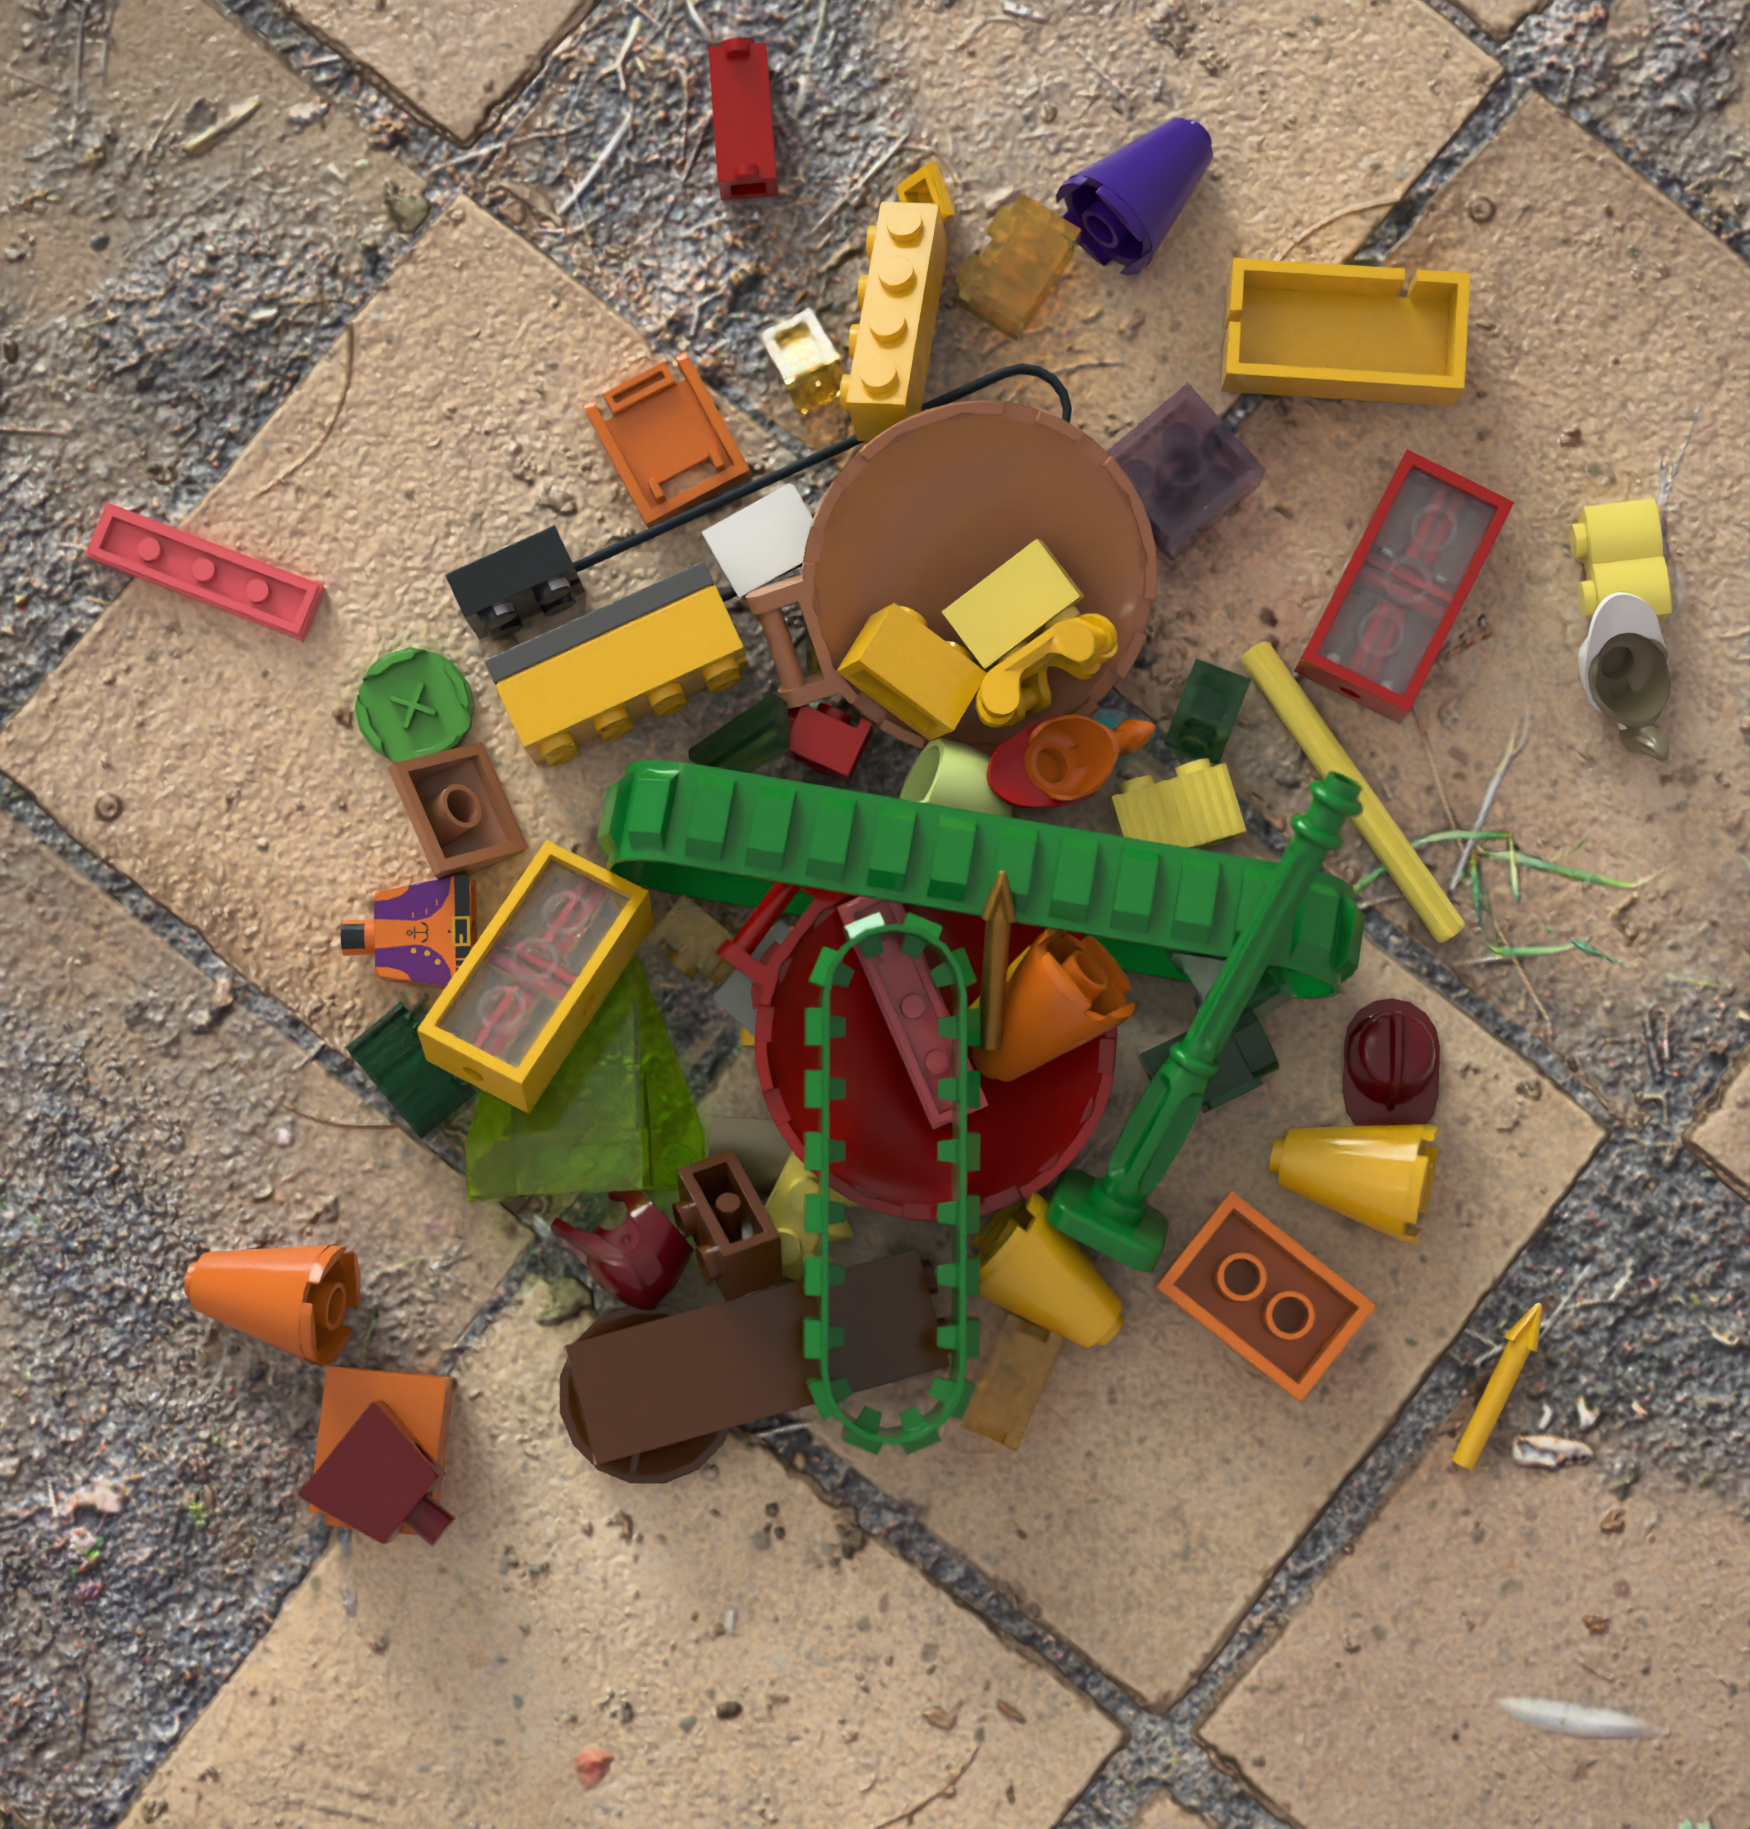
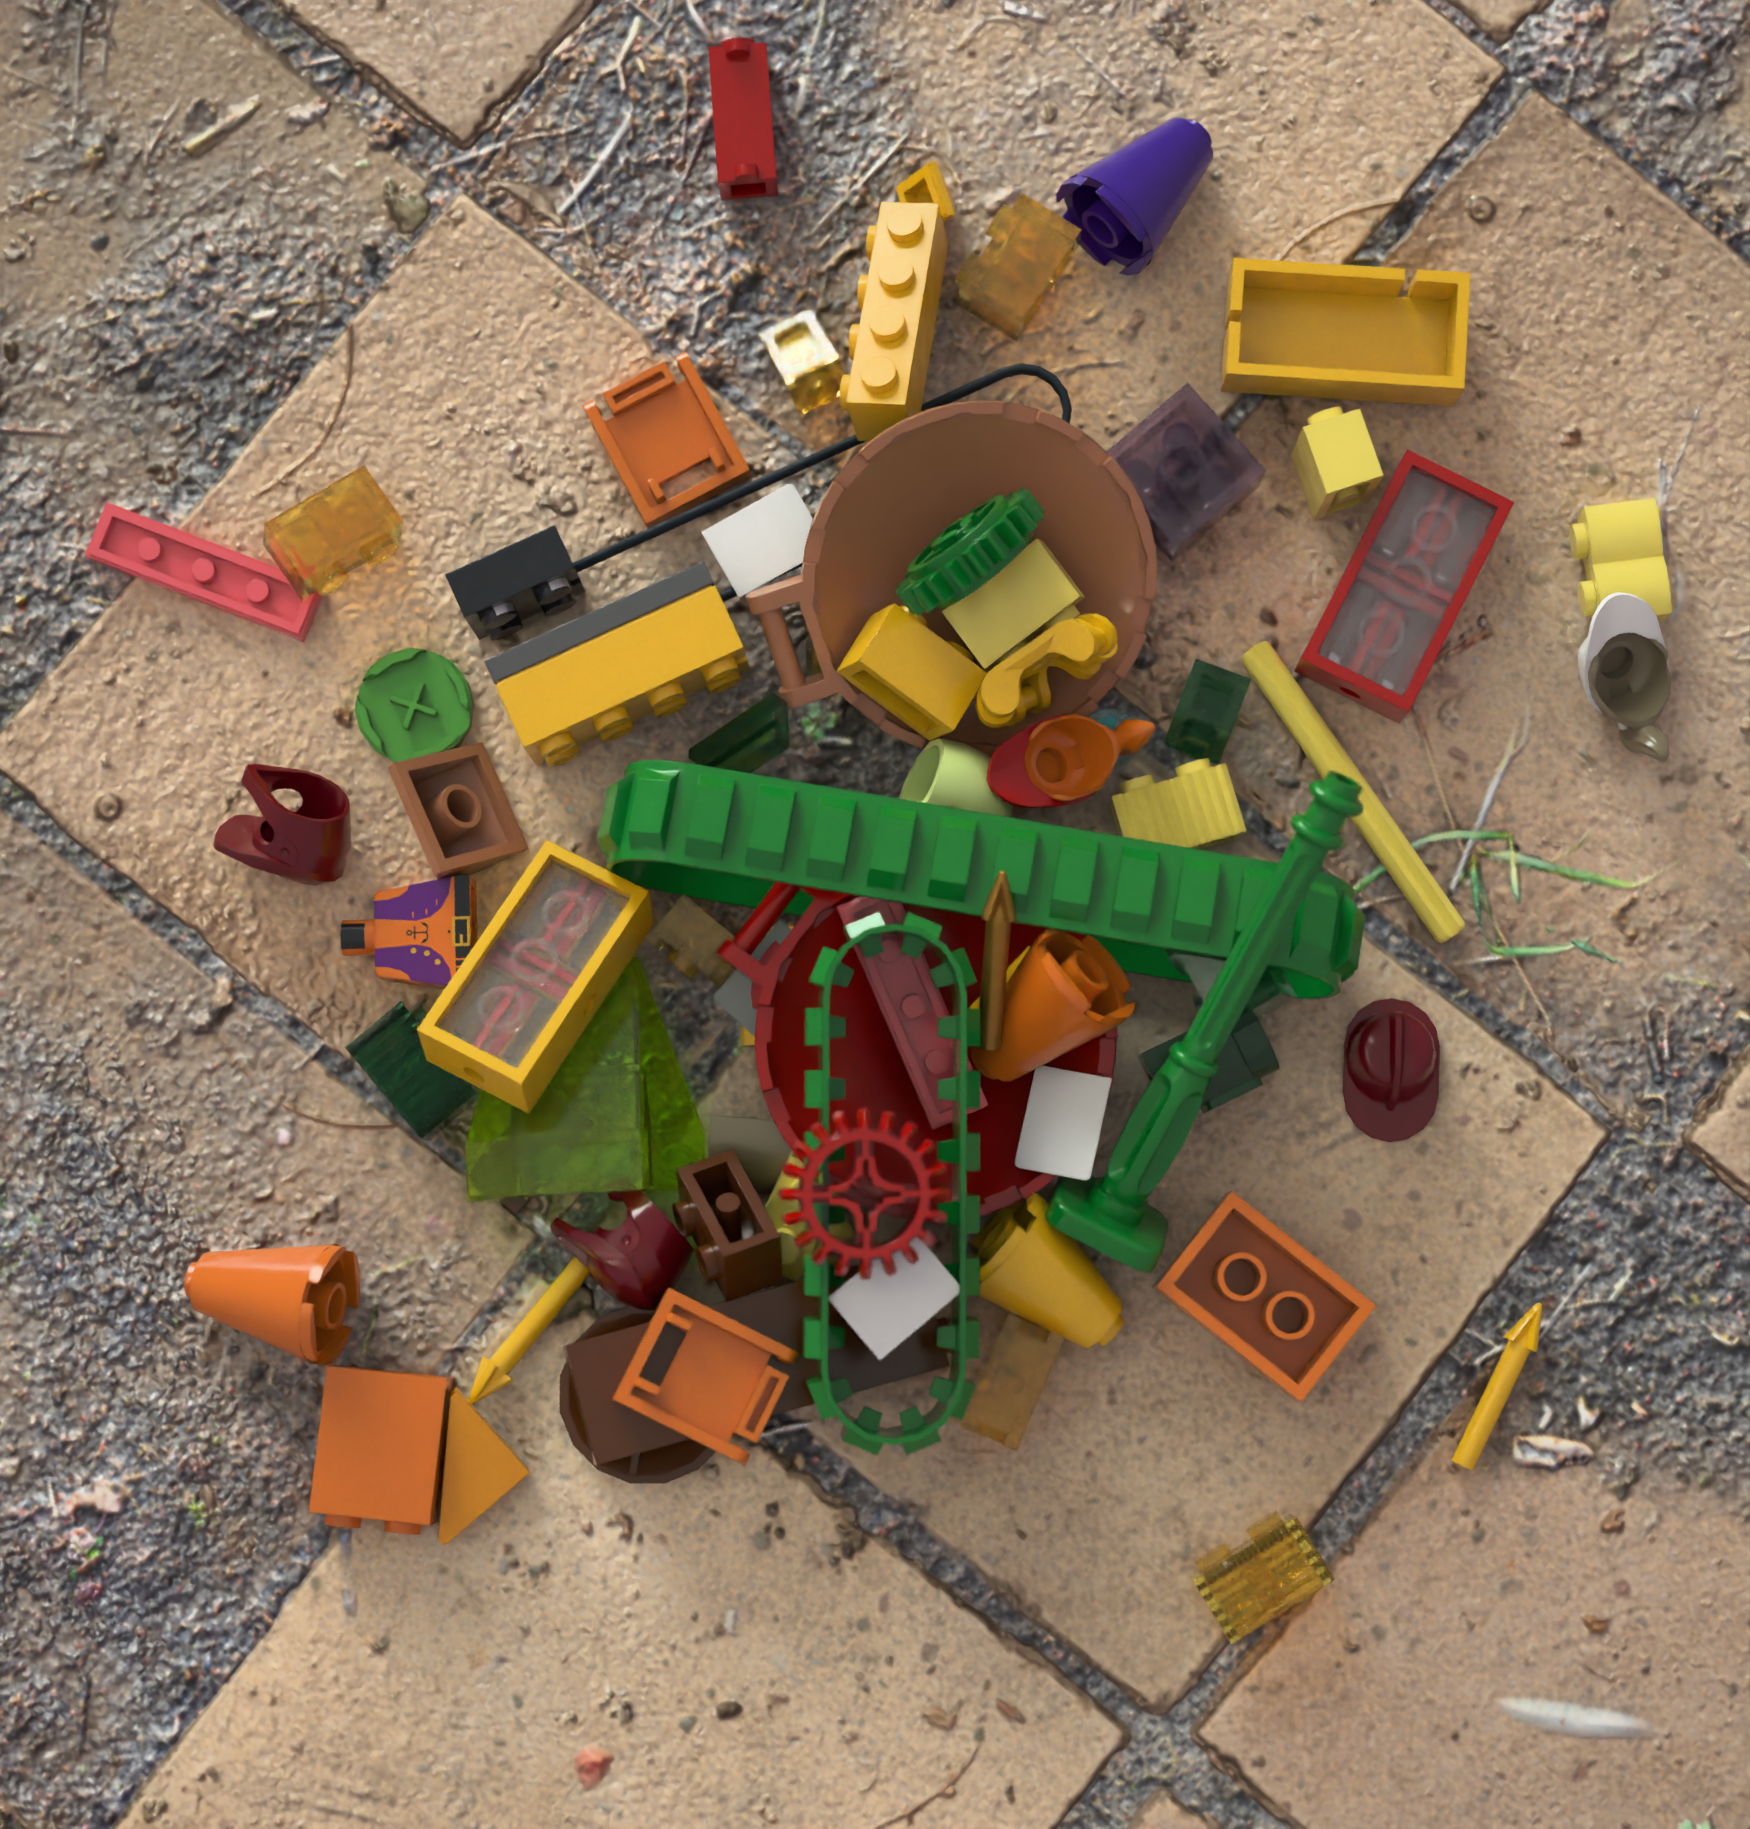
dark red torso [298,1400,456,1547] -> none
red brick [778,702,873,785] -> none
yellow cone [1269,1124,1440,1245] -> none
none -> dark red helmet [213,764,351,886]
none -> clear yellow brick [262,465,404,600]
none -> light orange tile [437,1387,530,1546]
none -> yellow piece [468,1256,591,1405]
none -> orange container [612,1288,800,1466]
none -> red gear [779,1107,950,1280]
none -> white sticker [828,1236,959,1360]
none -> green gear [895,488,1045,616]
none -> white sticker [1015,1066,1112,1180]
none -> clear yellow brick [1189,1511,1335,1645]
none -> light yellow brick [1291,407,1384,520]

